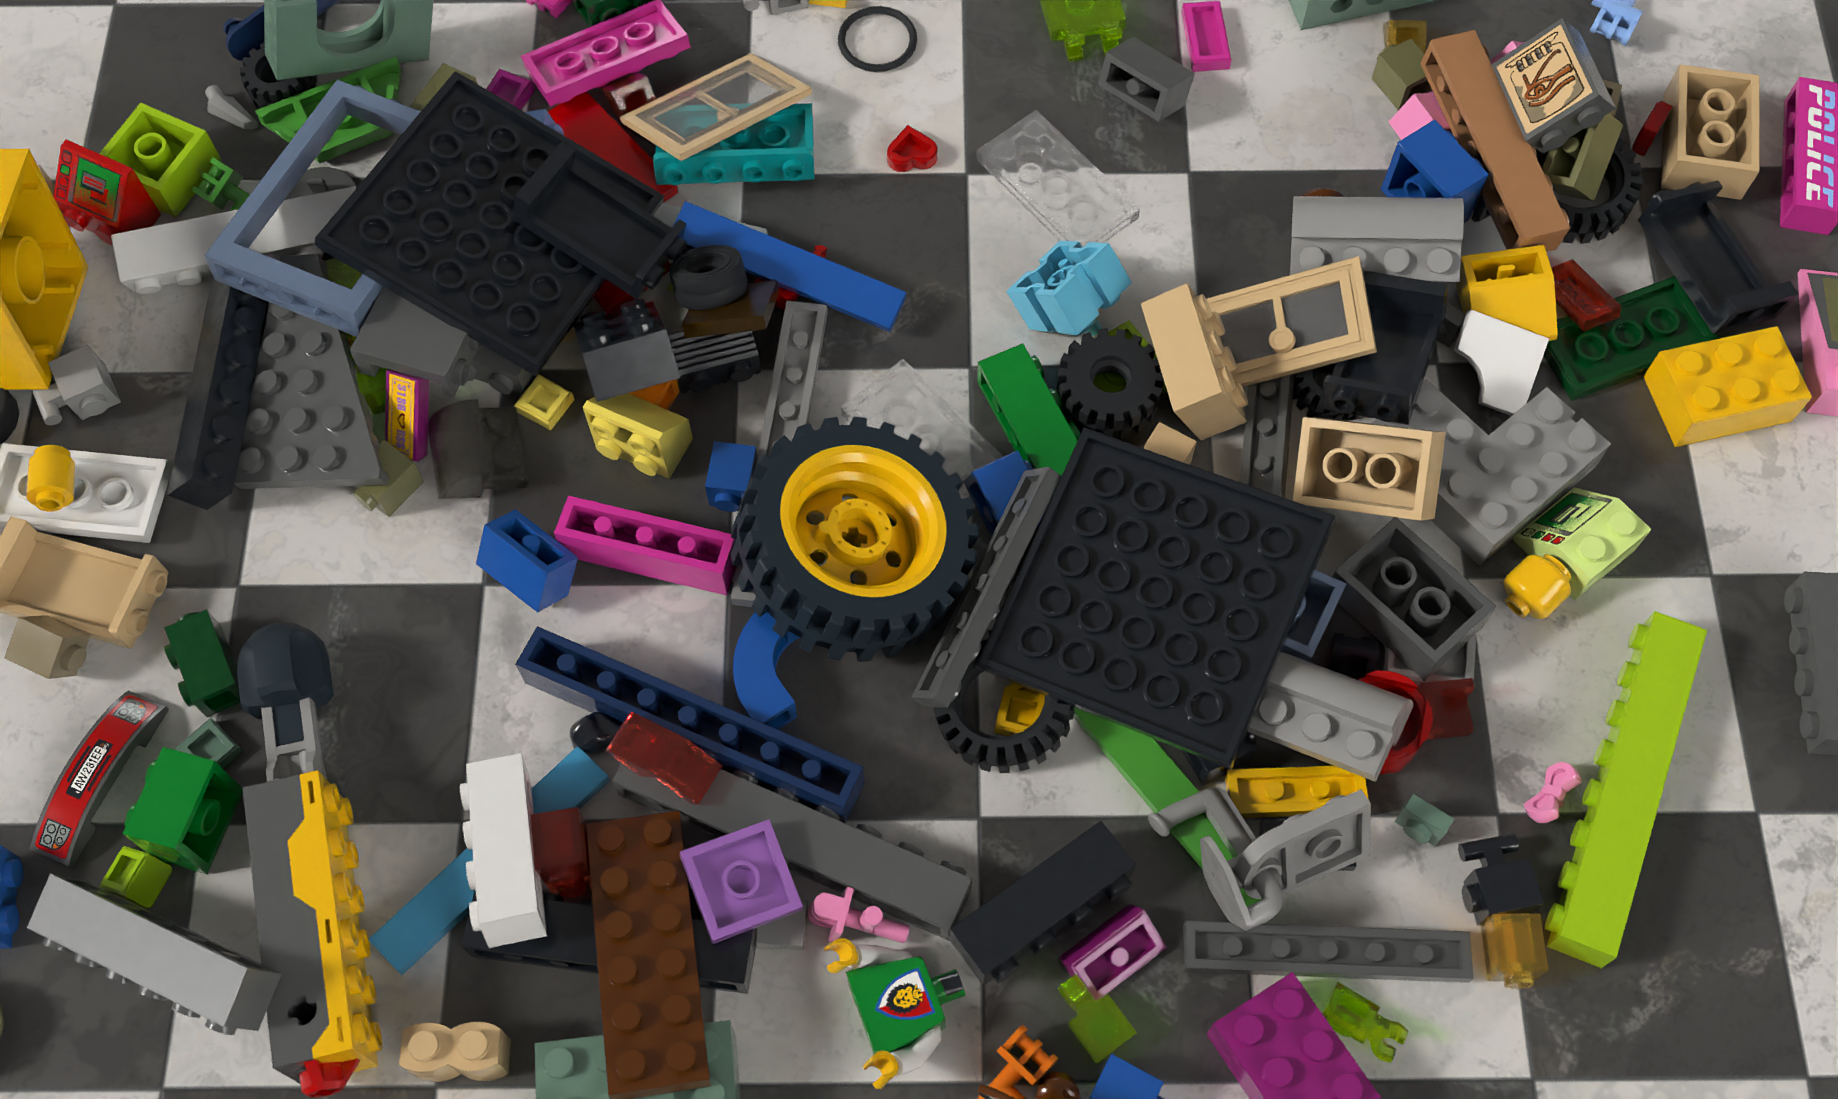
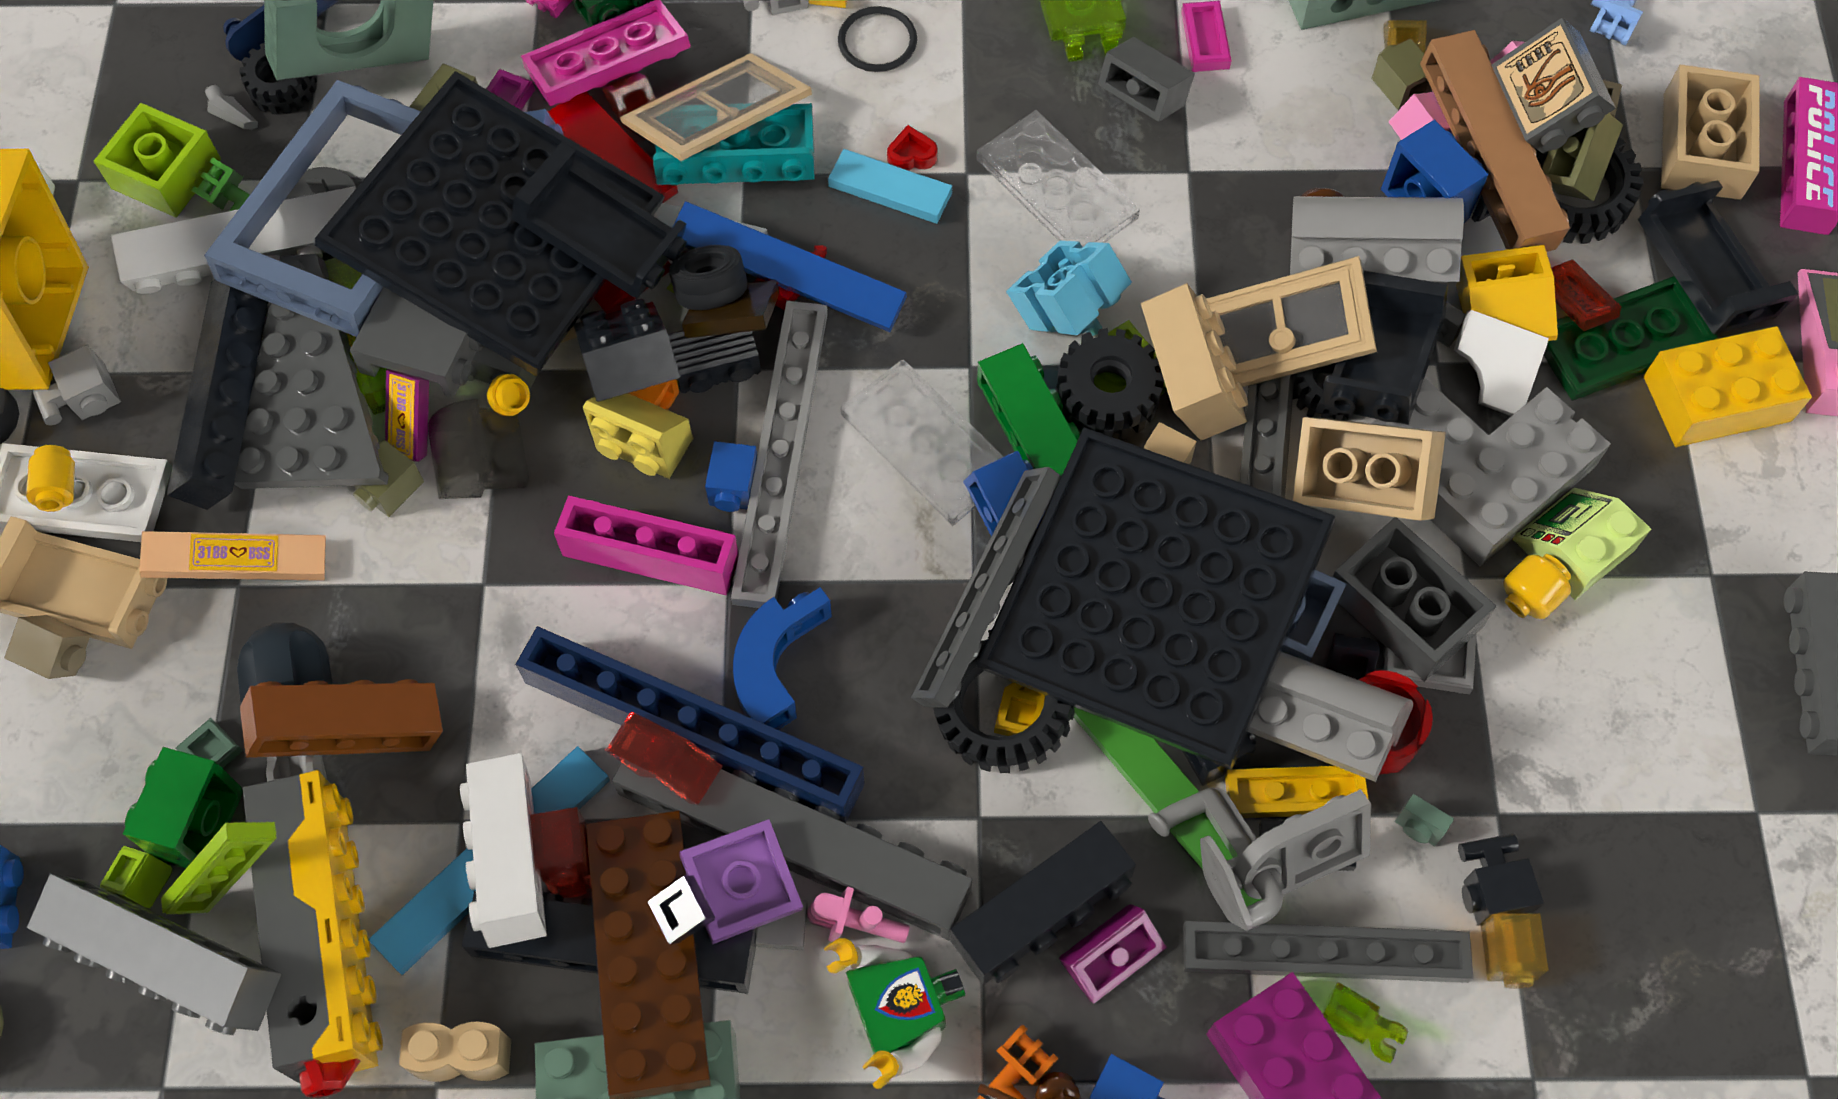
slope [29,690,169,869] -> none
red slope [53,139,161,246] -> none
dark green brick [164,609,241,717] -> none
bright green wing [255,56,402,164] -> none
blue brick [476,509,578,613] -> none
light yellow tile [514,374,575,431] -> none
black animal [569,712,644,754] -> none
wheel [731,417,979,662] -> none
clear neon green plate [1058,974,1137,1064] -> none
clear red panel [1417,678,1475,740] -> none
bright pink piece [1524,762,1582,823] -> none
lime brick [1545,611,1707,968] -> none
red tile [1631,100,1673,157] -> none
none -> light nougat tile [139,531,326,580]
none -> lime tile [161,822,277,914]
none -> dark orange brick [240,679,443,758]
none -> yellow plate [487,374,530,416]
none -> tile [647,875,715,944]
none -> medium azure tile [828,149,952,224]

